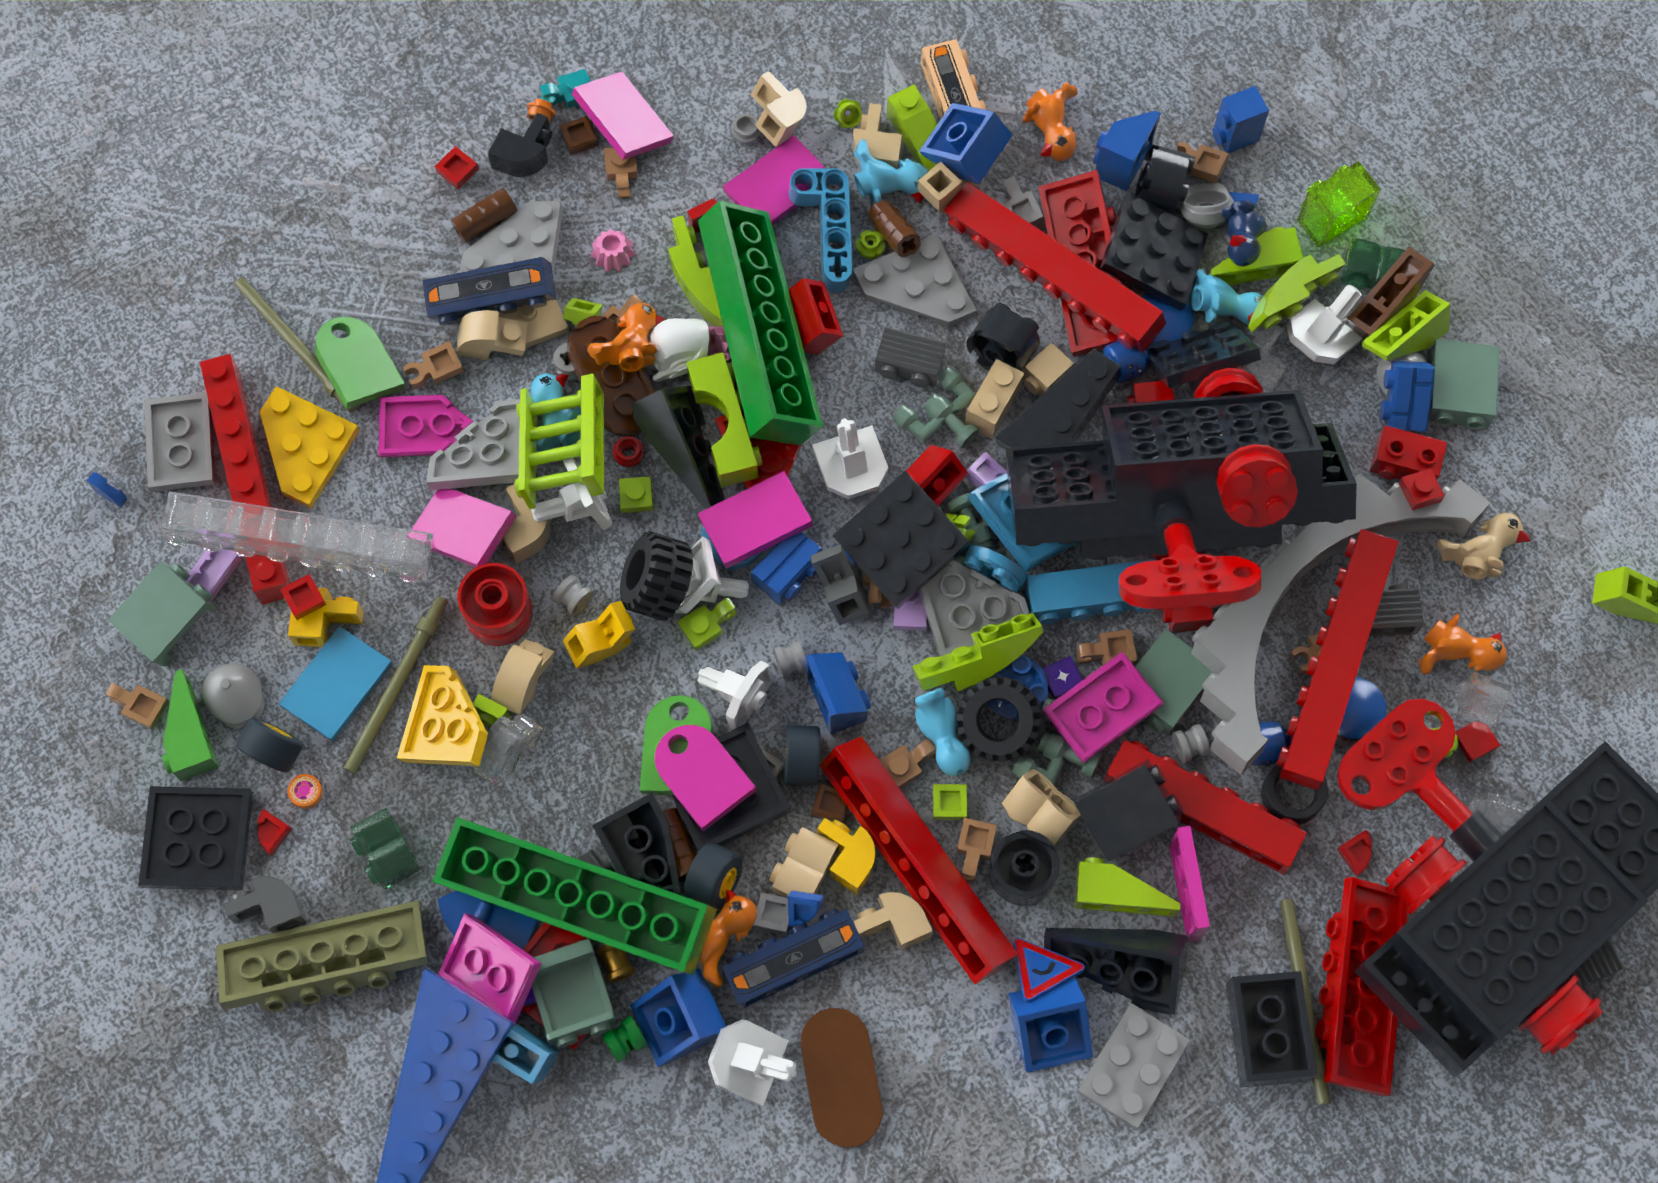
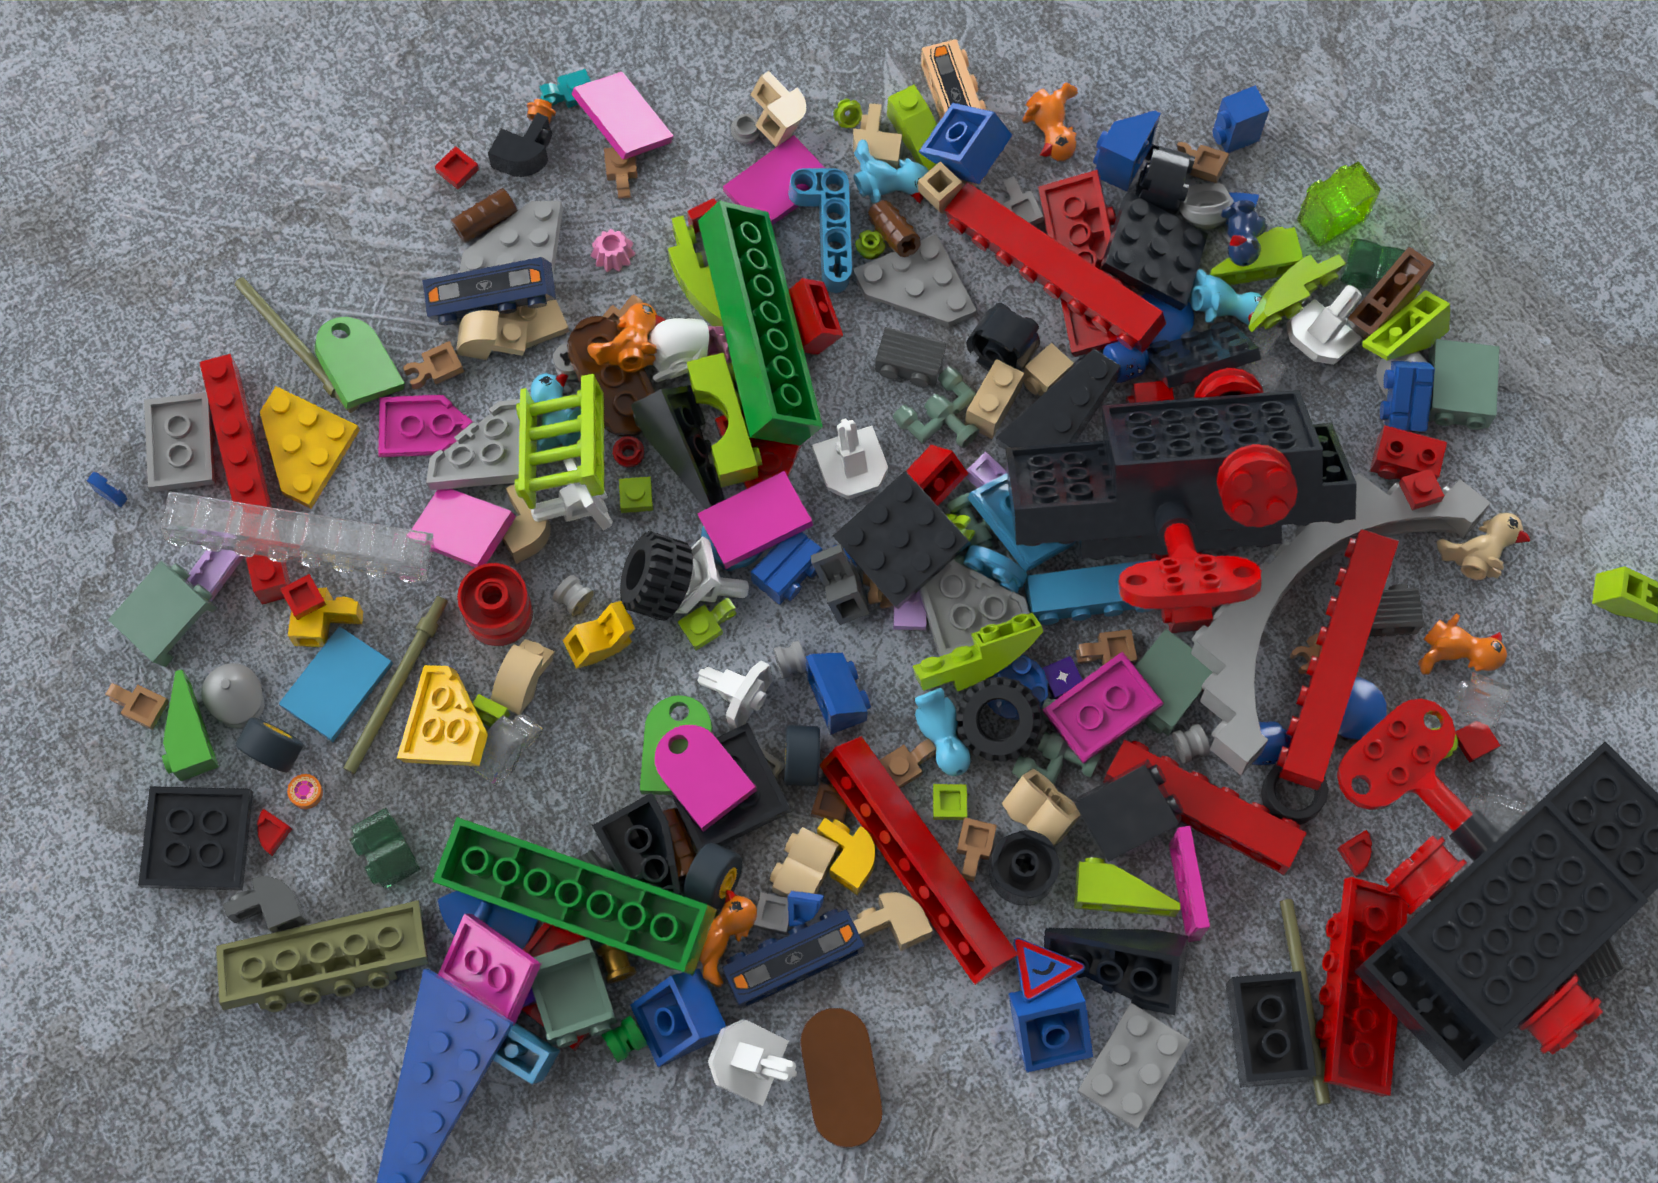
reddish brown tile [559,116,599,156] -> none
lime plate [563,298,603,325] -> none

